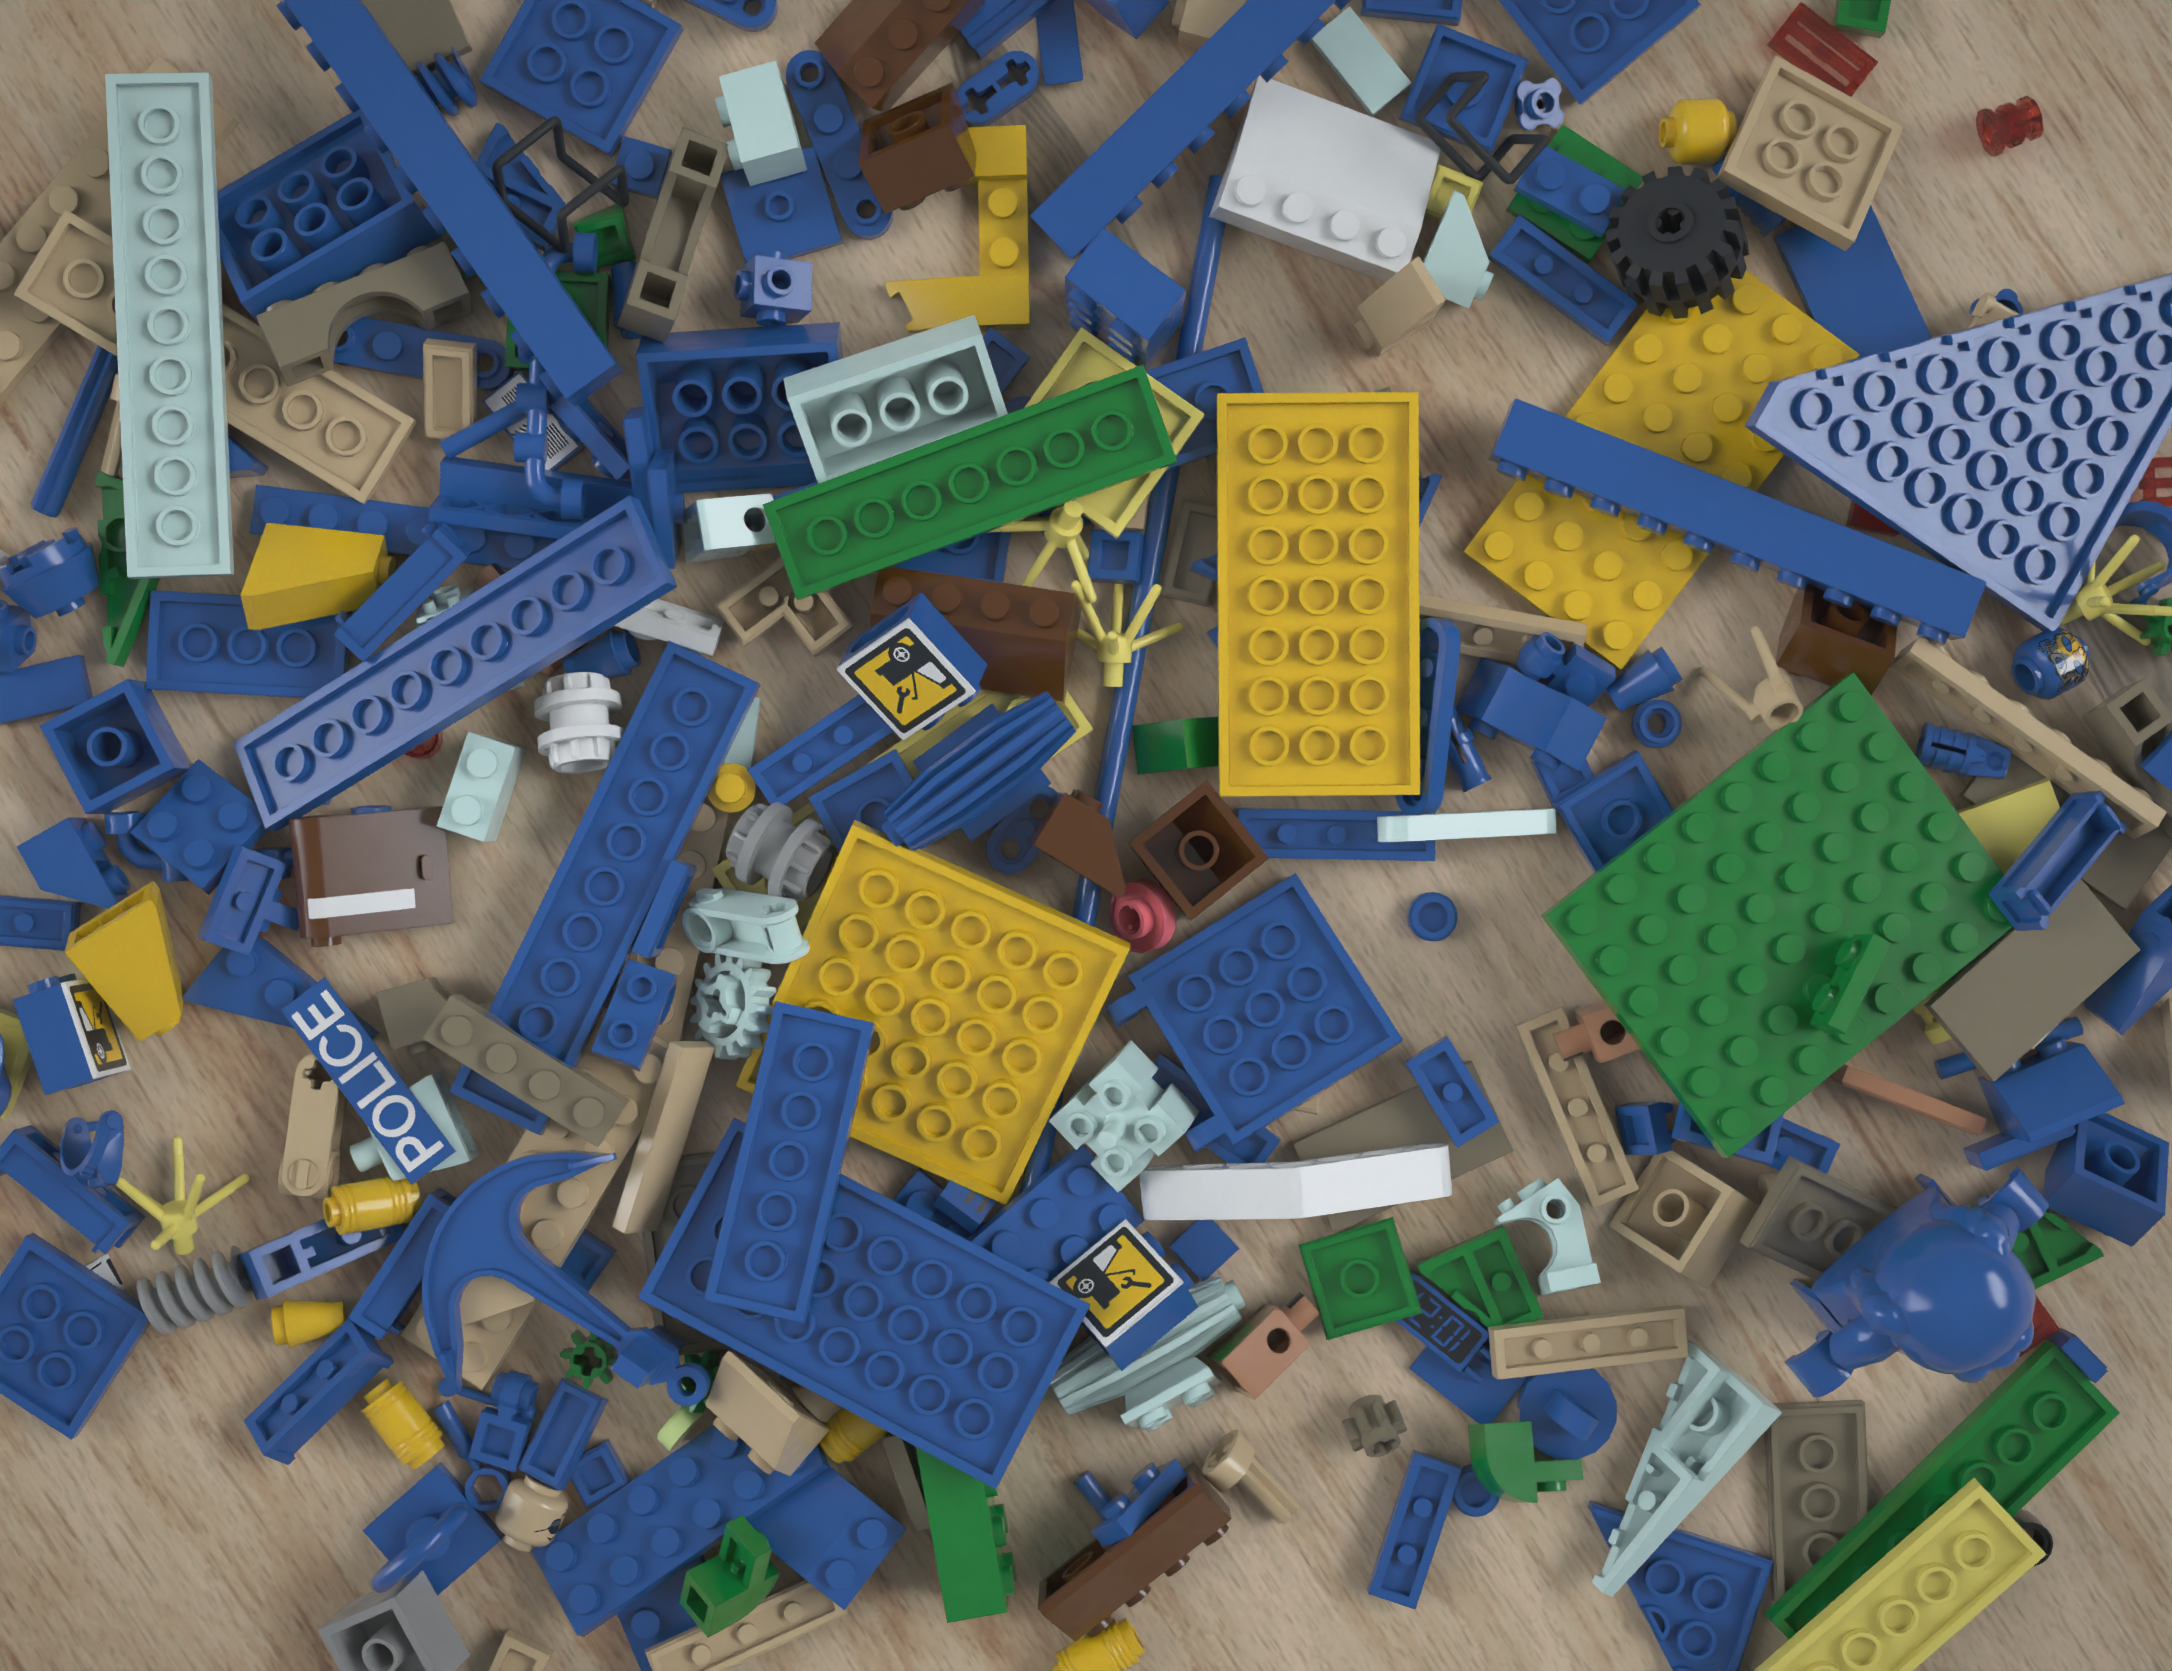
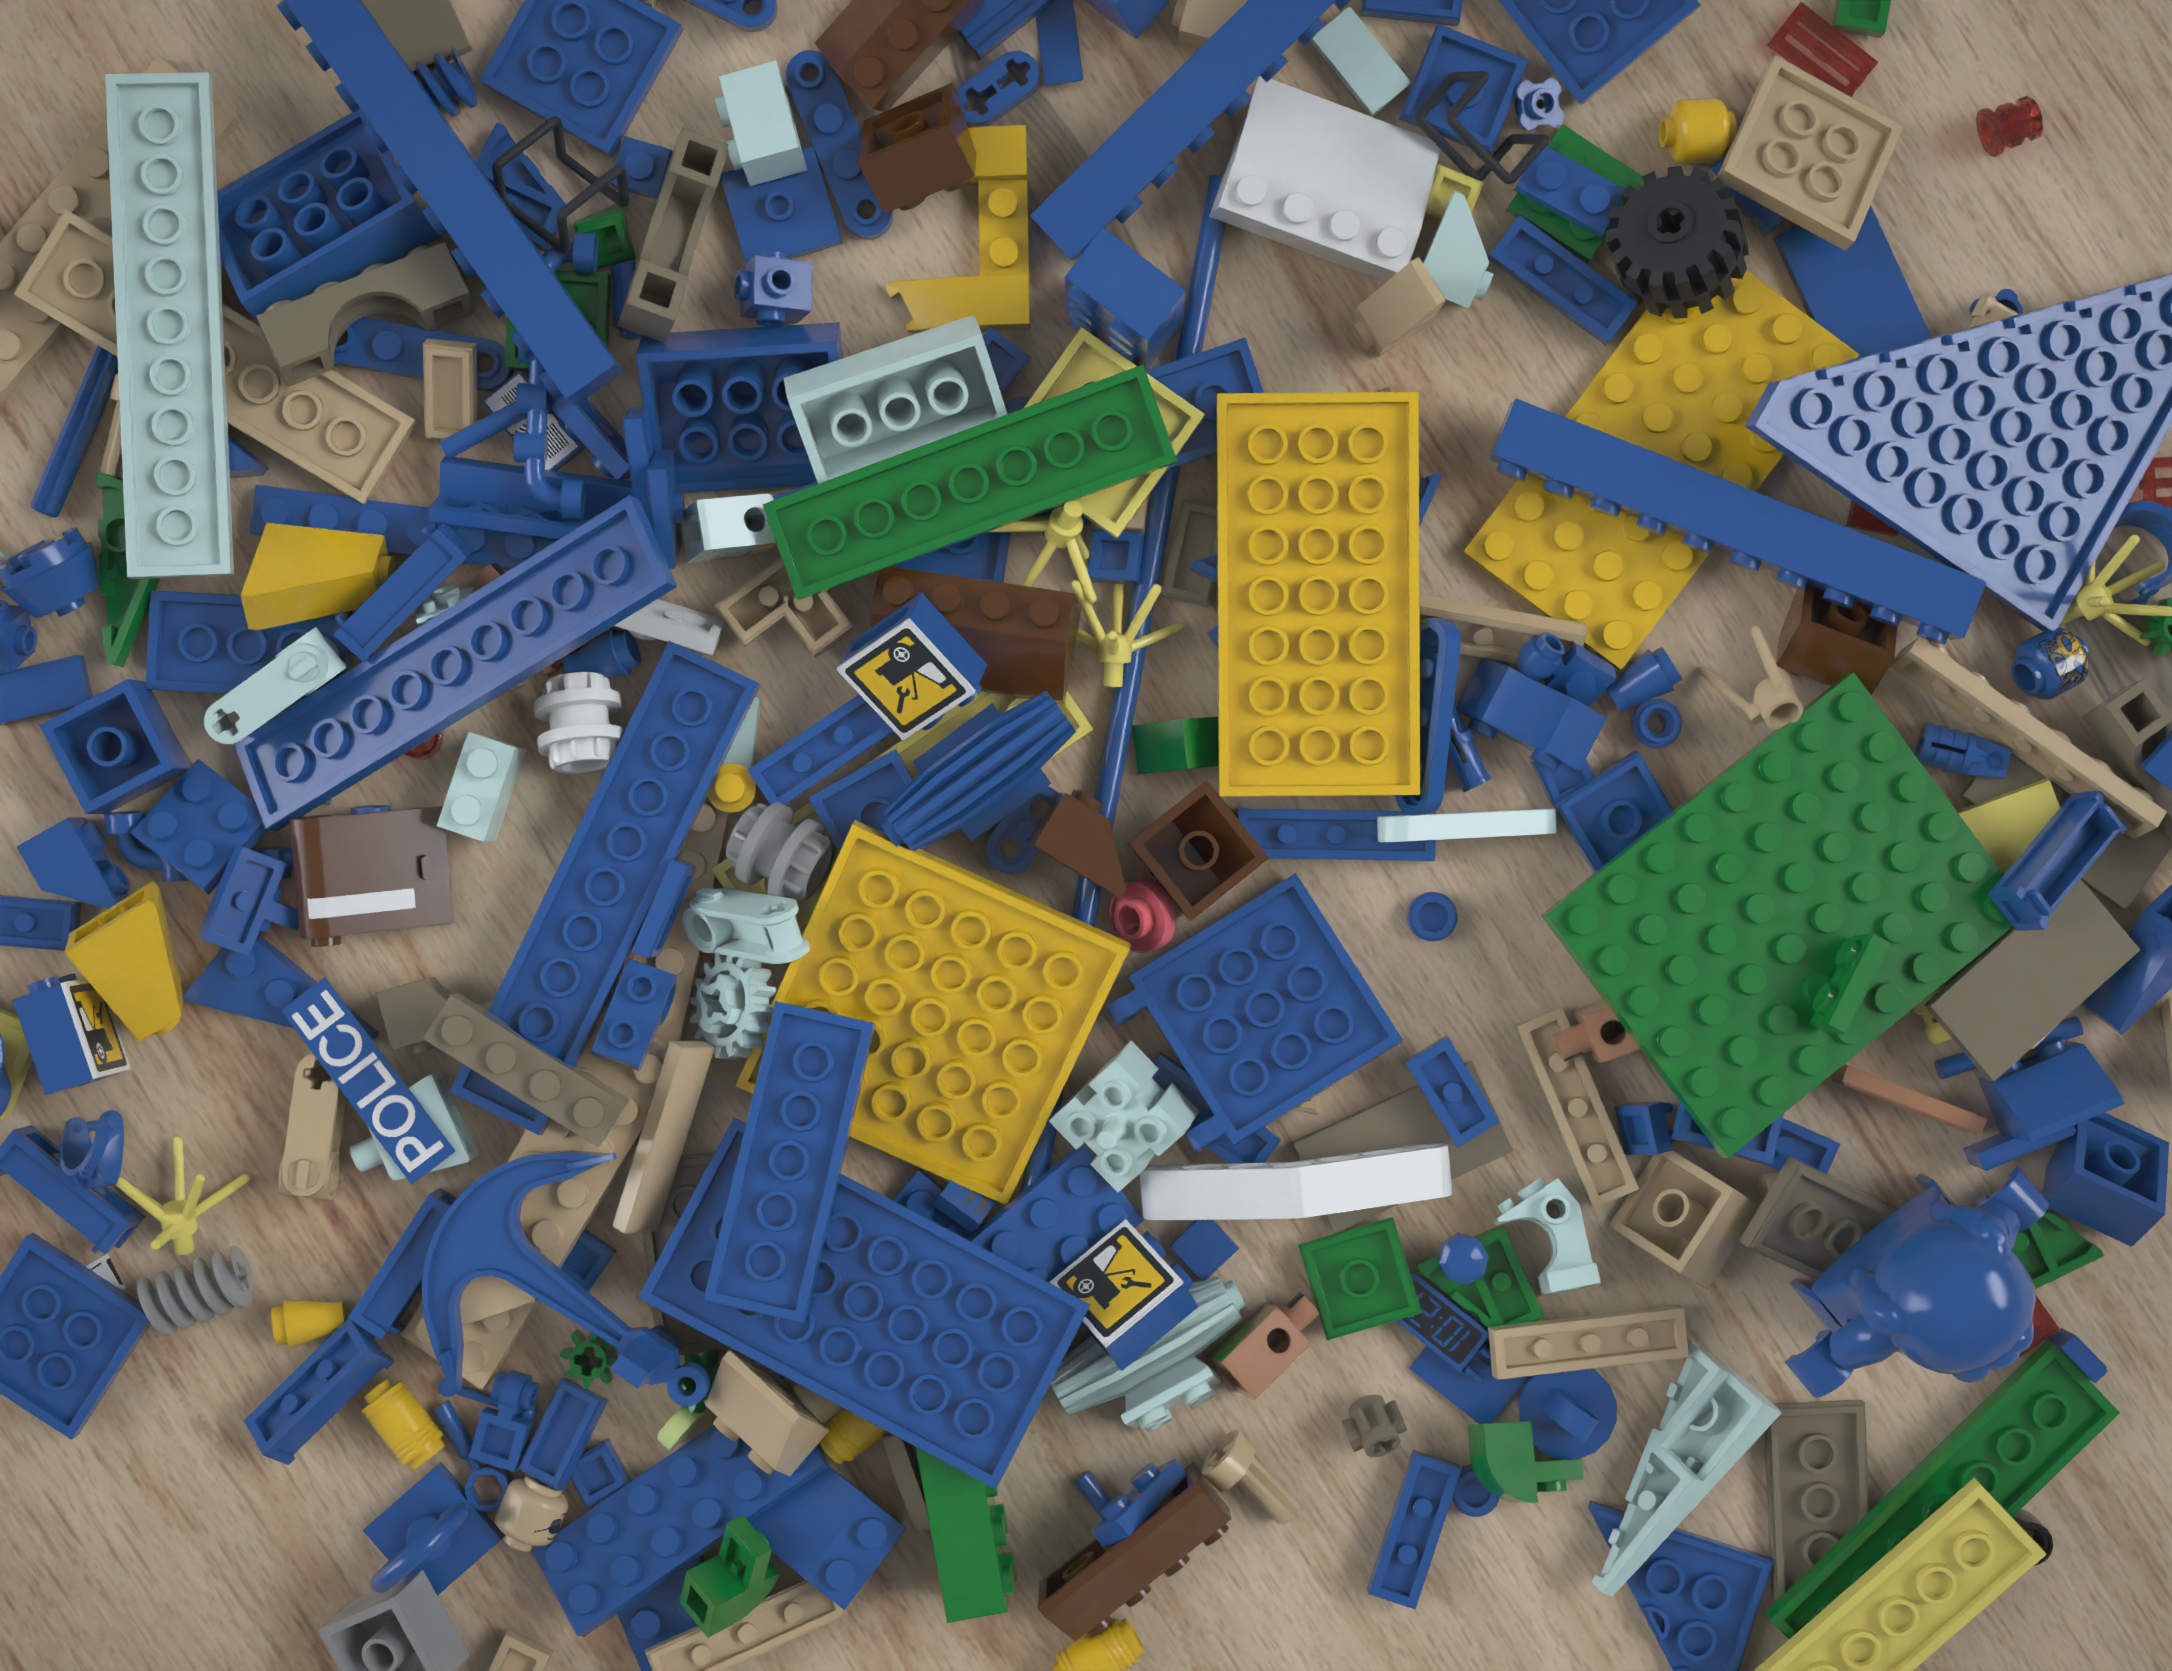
blue slope [237,1218,404,1301] -> none
yellow head [323,1176,421,1236] -> none
none -> light aqua piece [204,627,347,744]
none -> blue tile [1437,1233,1489,1285]

